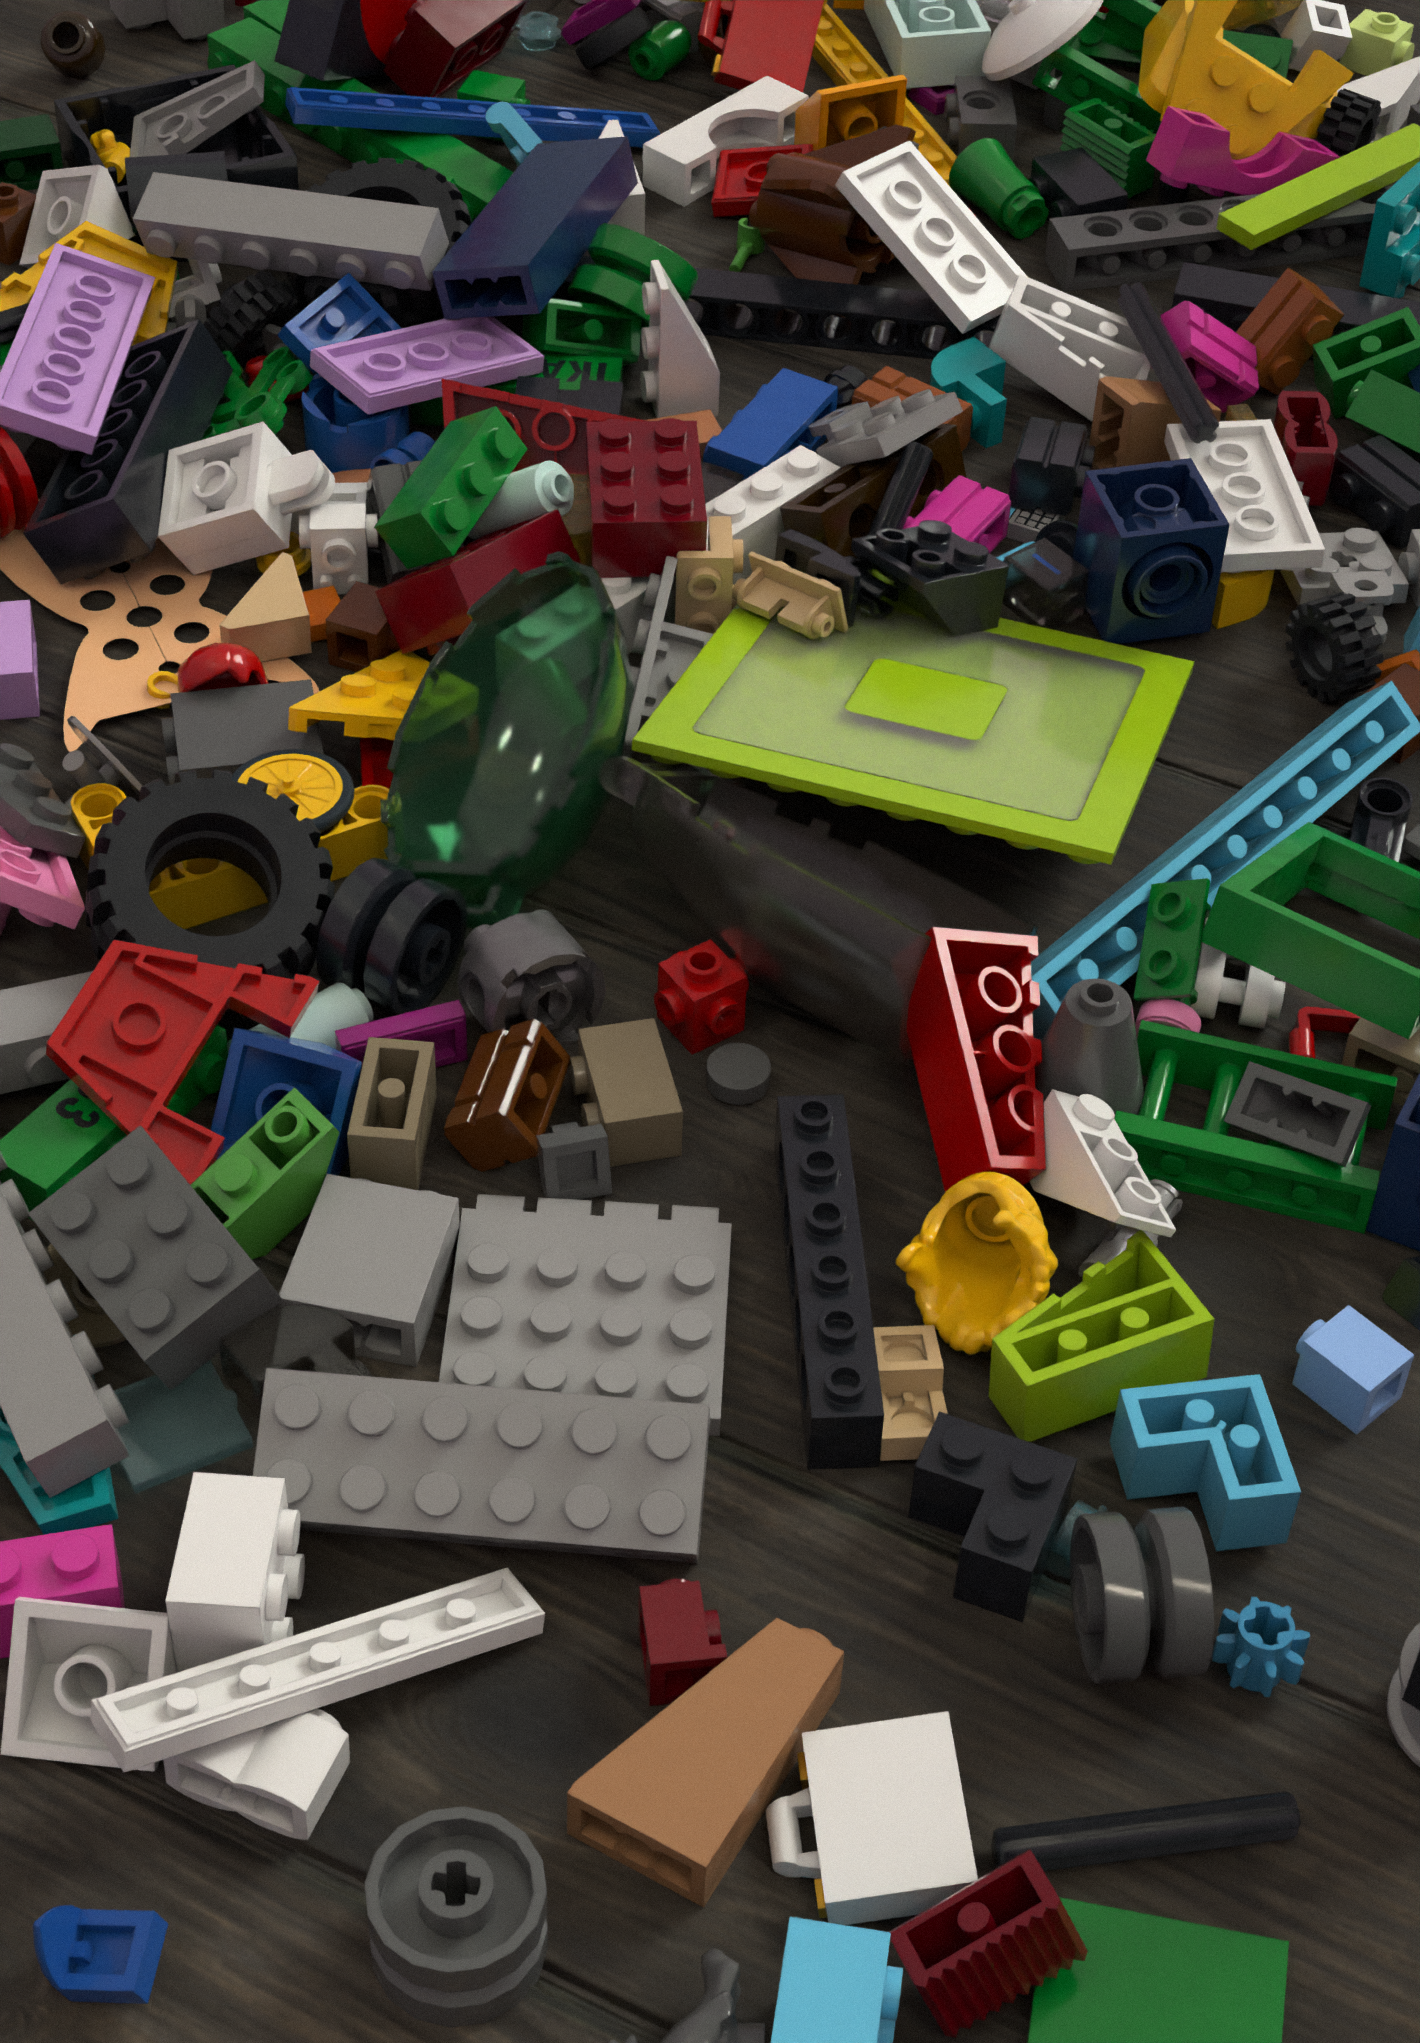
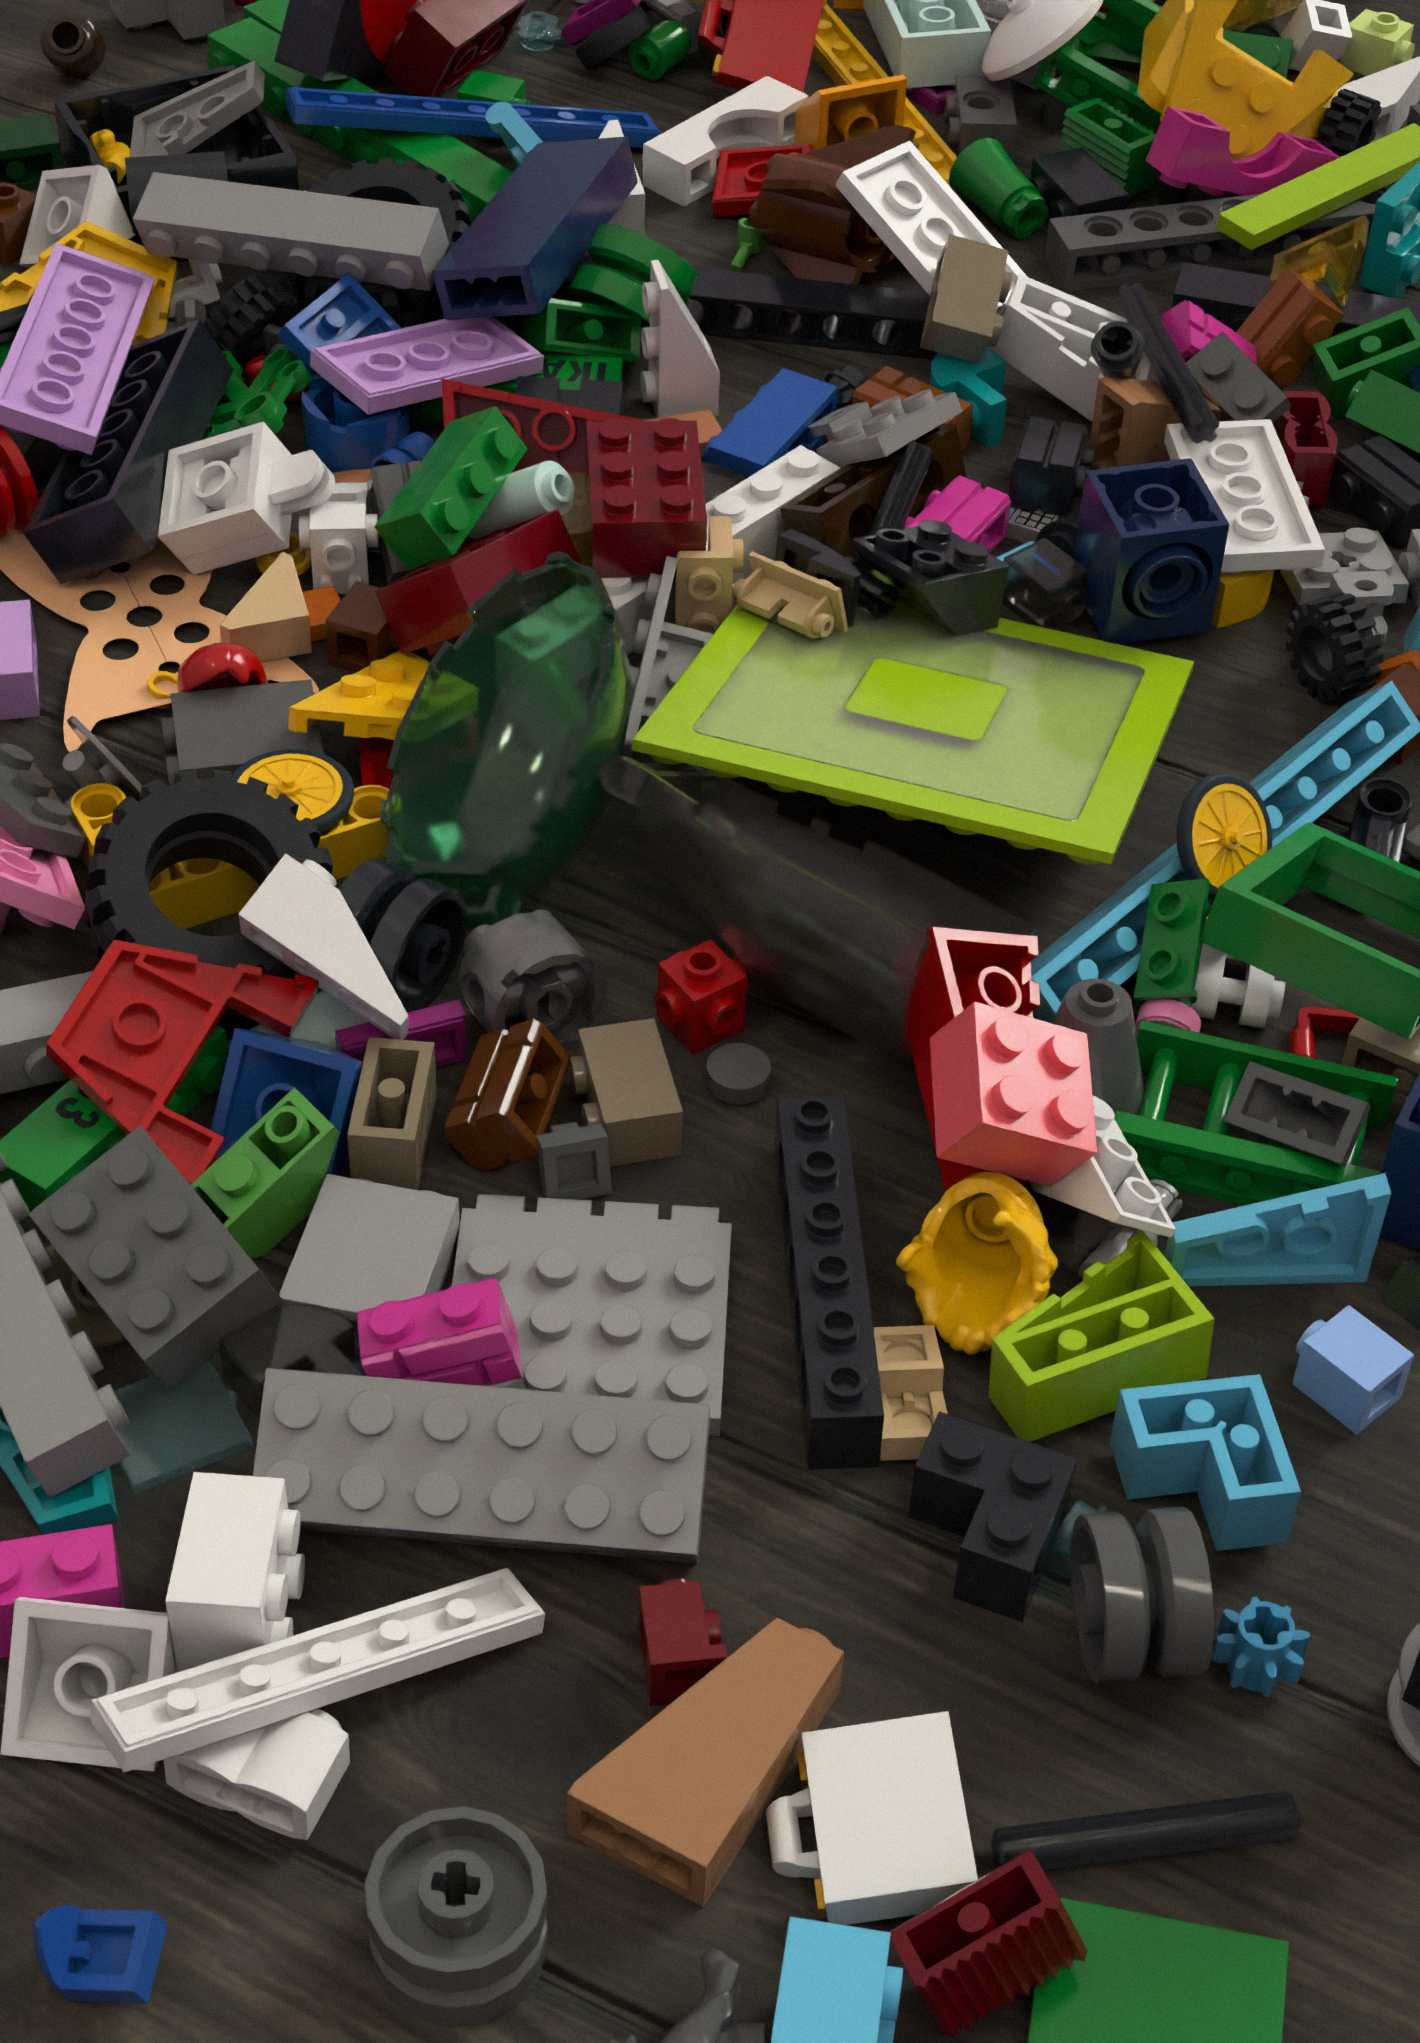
none -> white slope [238,853,408,1040]
none -> dark pink brick [357,1277,523,1386]
none -> dark tan brick [920,234,1012,364]
none -> coral brick [930,1002,1098,1186]
none -> black cone [1091,321,1144,379]
none -> medium azure wing [1164,1173,1391,1287]
none -> yellow wheel [1176,773,1272,902]
none -> dark grey plate [1186,331,1292,423]
none -> clear yellow slope [1270,214,1369,306]

